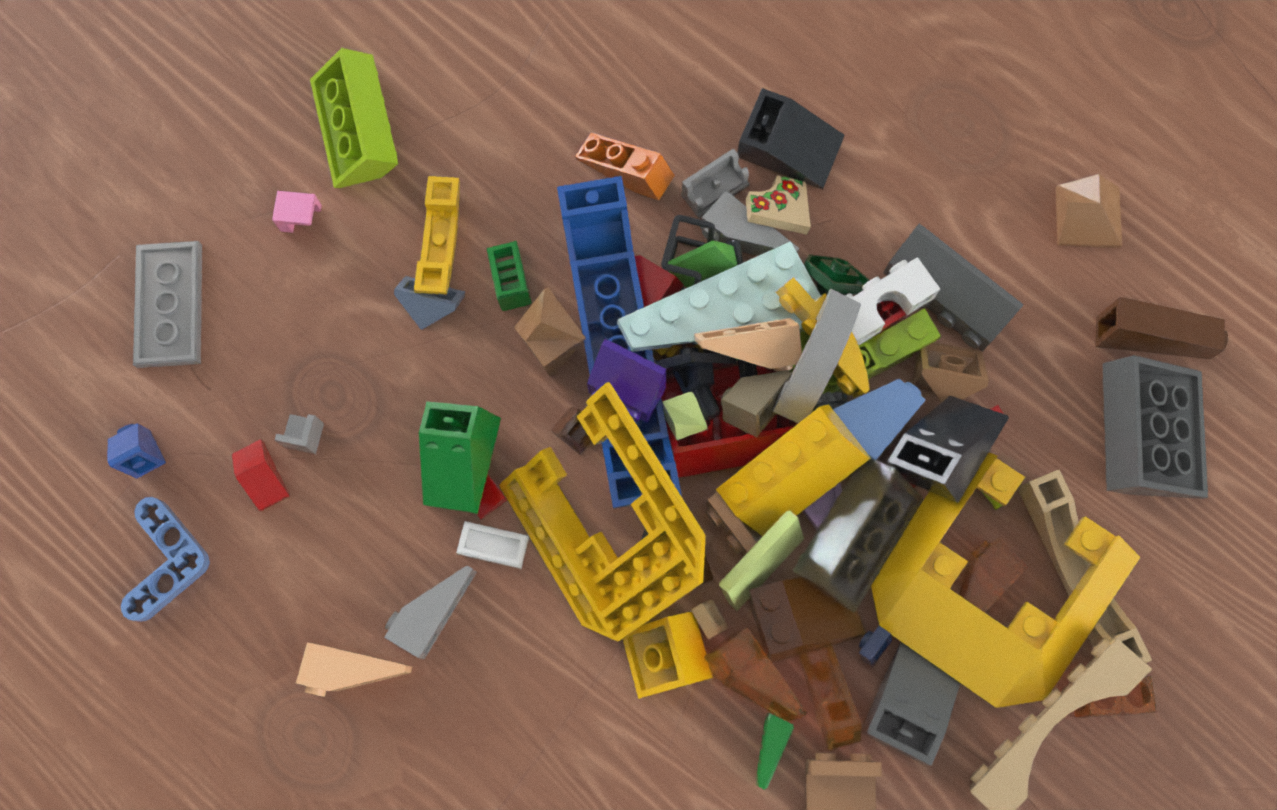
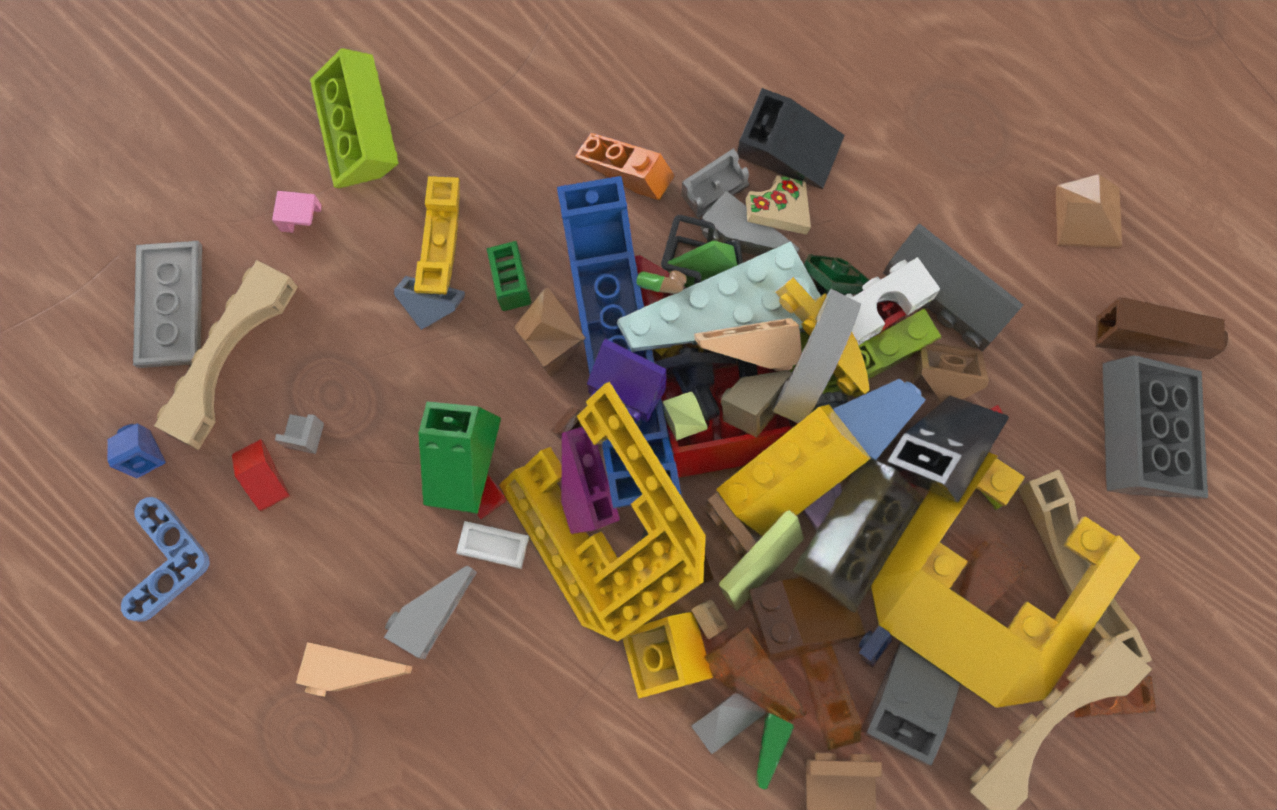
none -> tan arch [154,260,298,450]
none -> magenta slope [561,427,620,534]
none -> arm [636,270,687,294]
none -> light grey slope [691,685,766,754]

